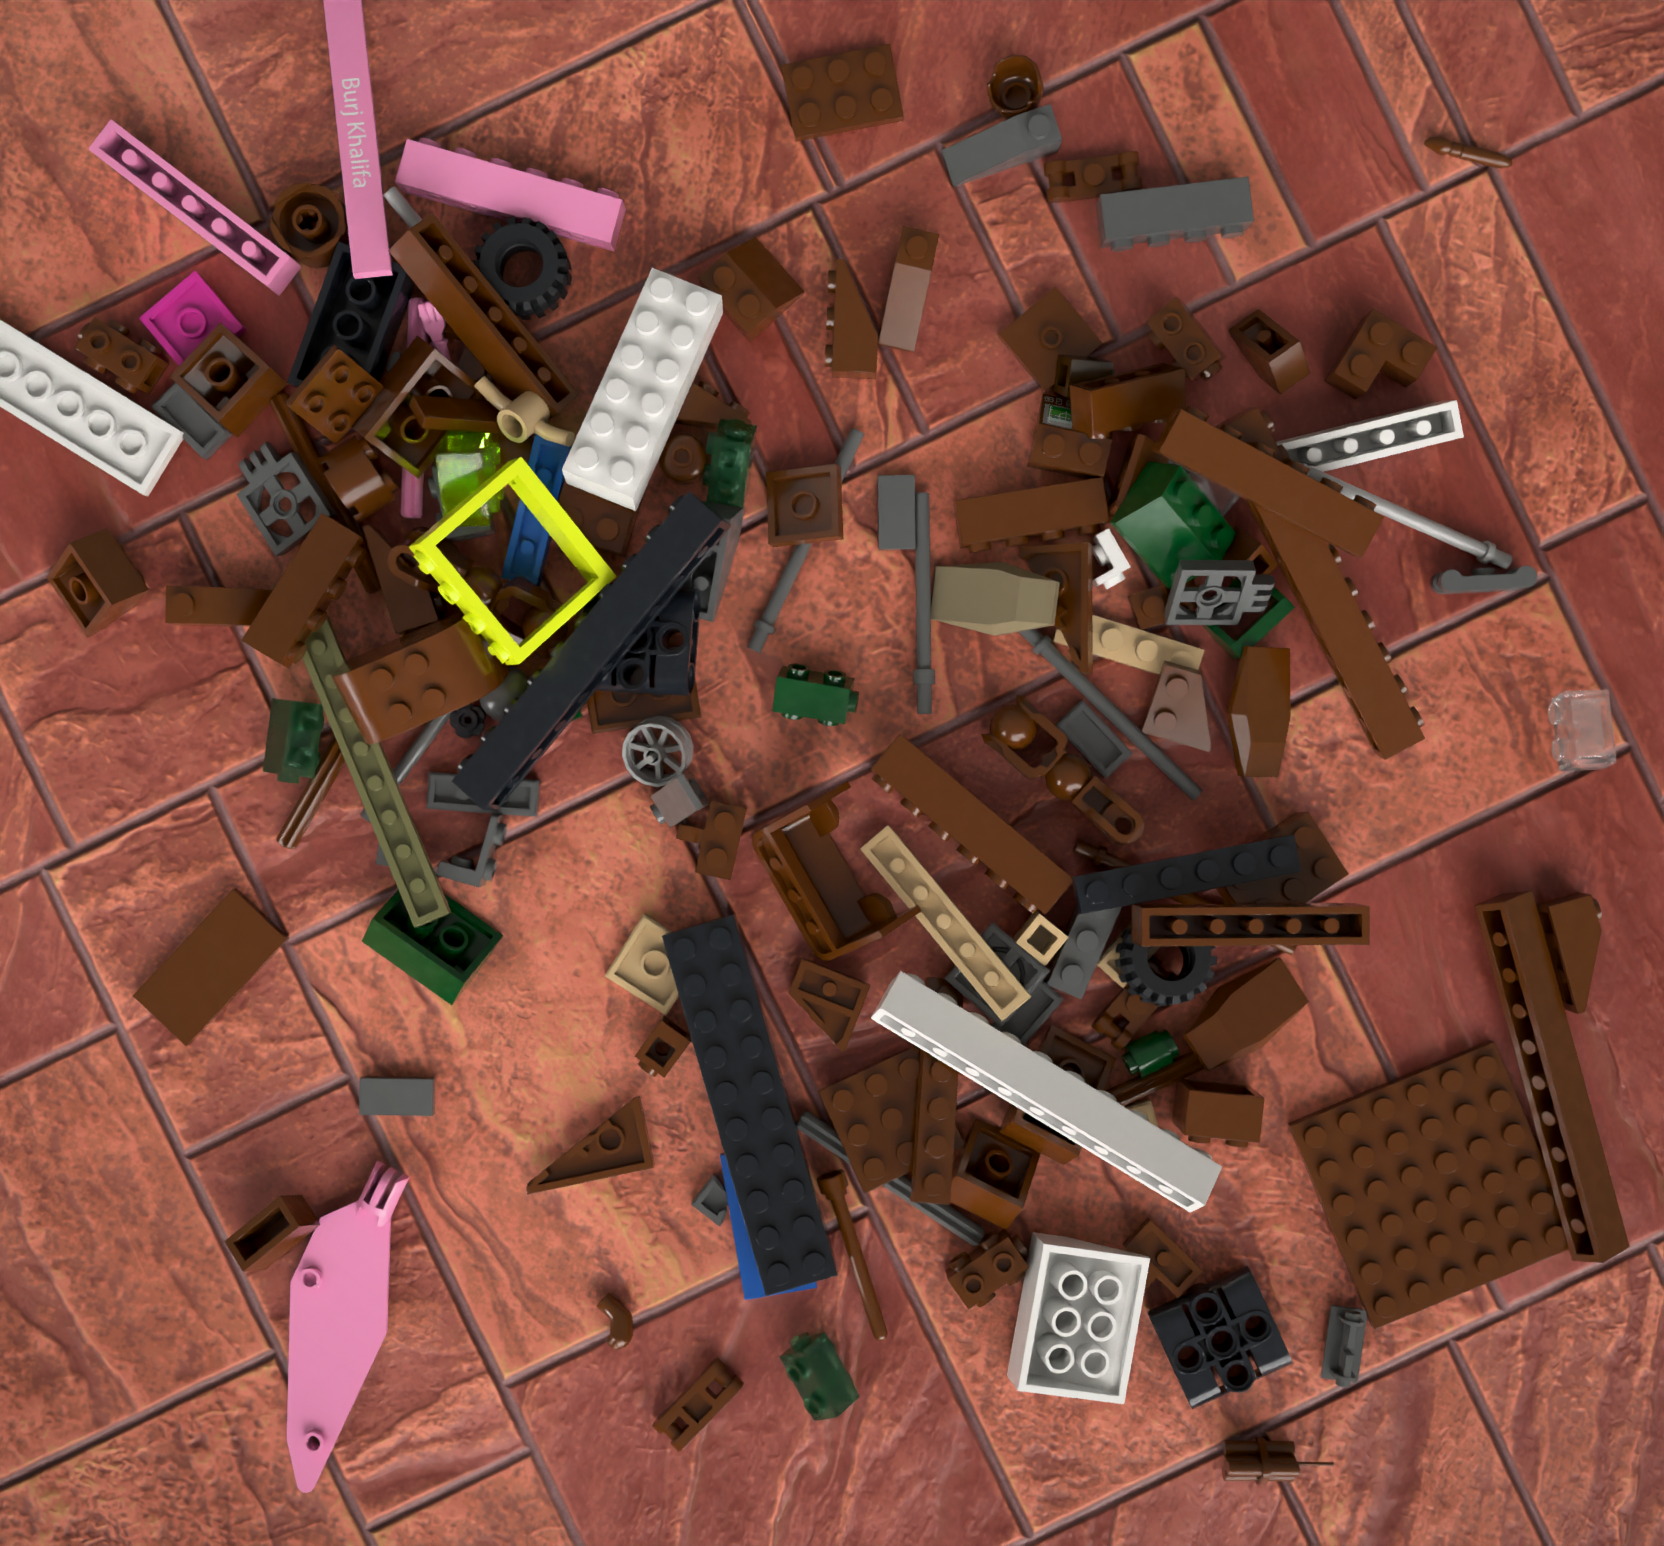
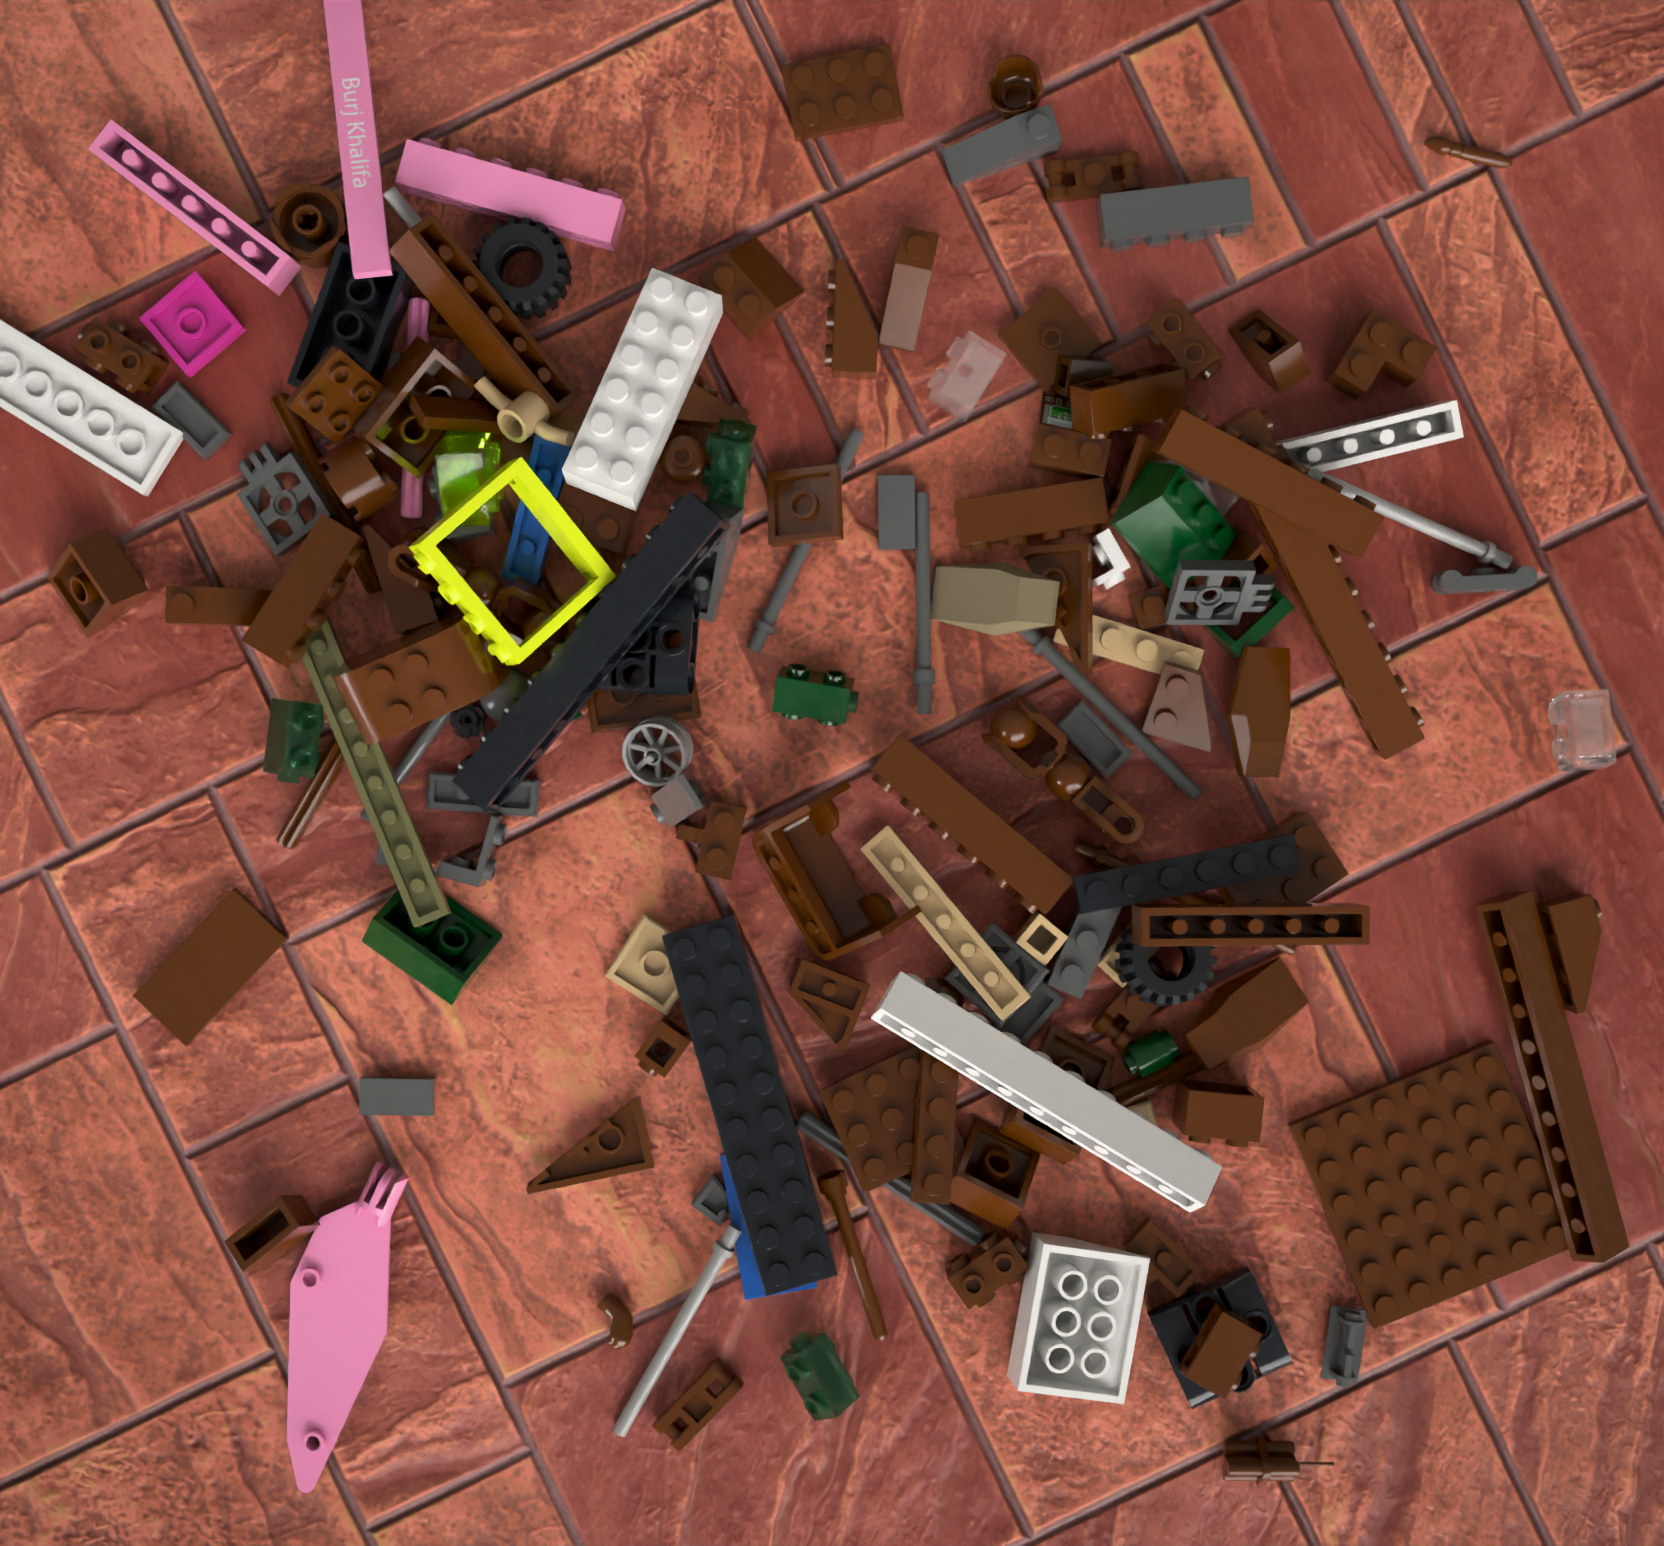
reddish brown slope [170,322,288,438] -> none
bright pink piece [417,300,451,361] -> none
none -> light grey bar [612,1223,742,1437]
none -> clear brick [927,330,1007,423]
none -> reddish brown brick [1179,1302,1262,1400]

